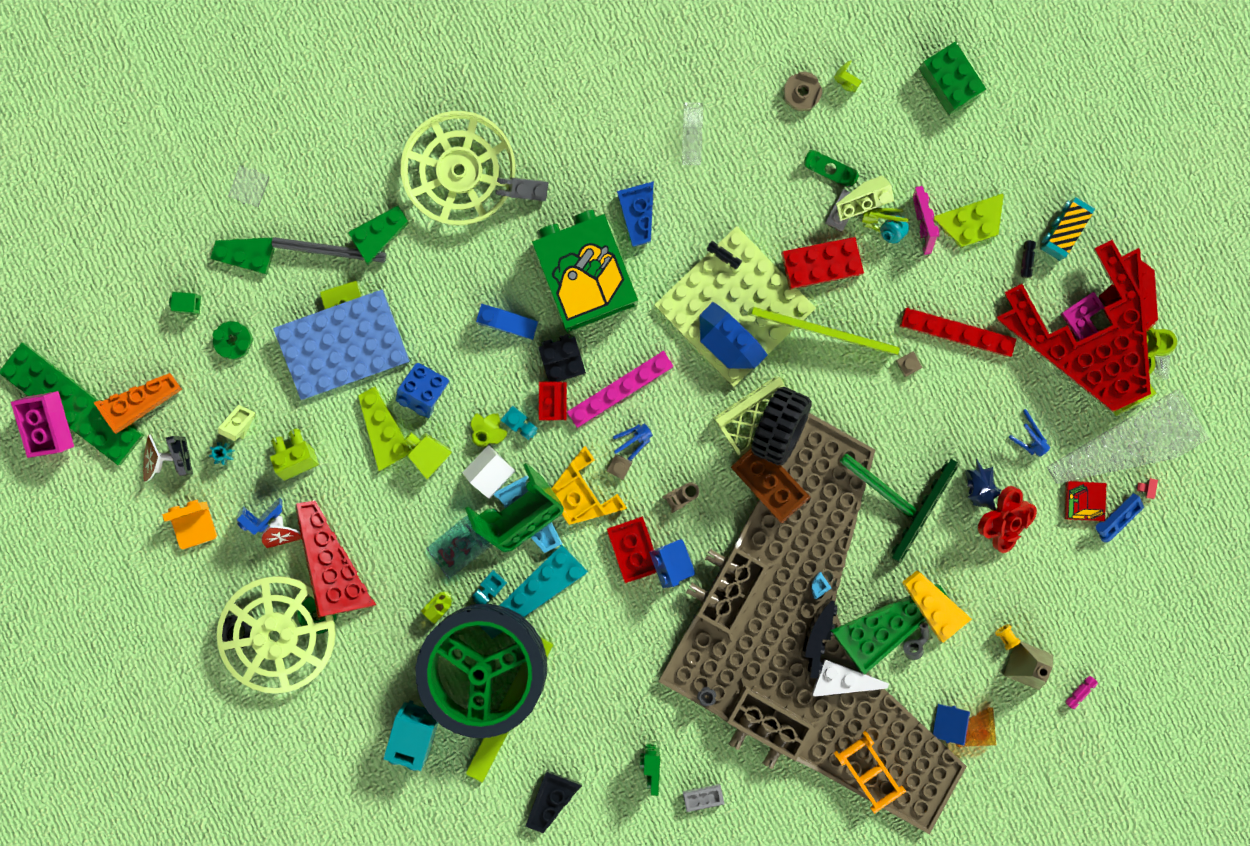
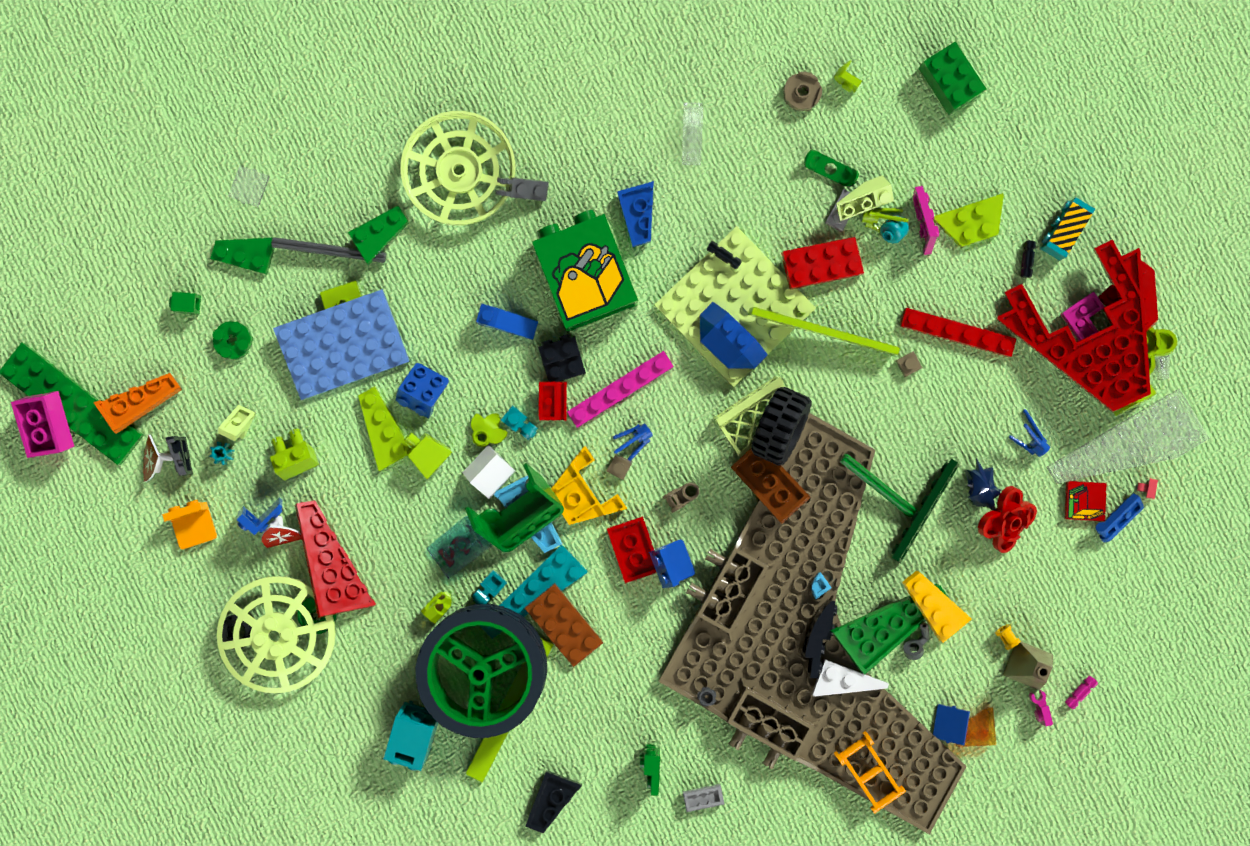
none -> dark orange plate [525,583,603,667]
none -> dark pink plate [1029,690,1053,727]

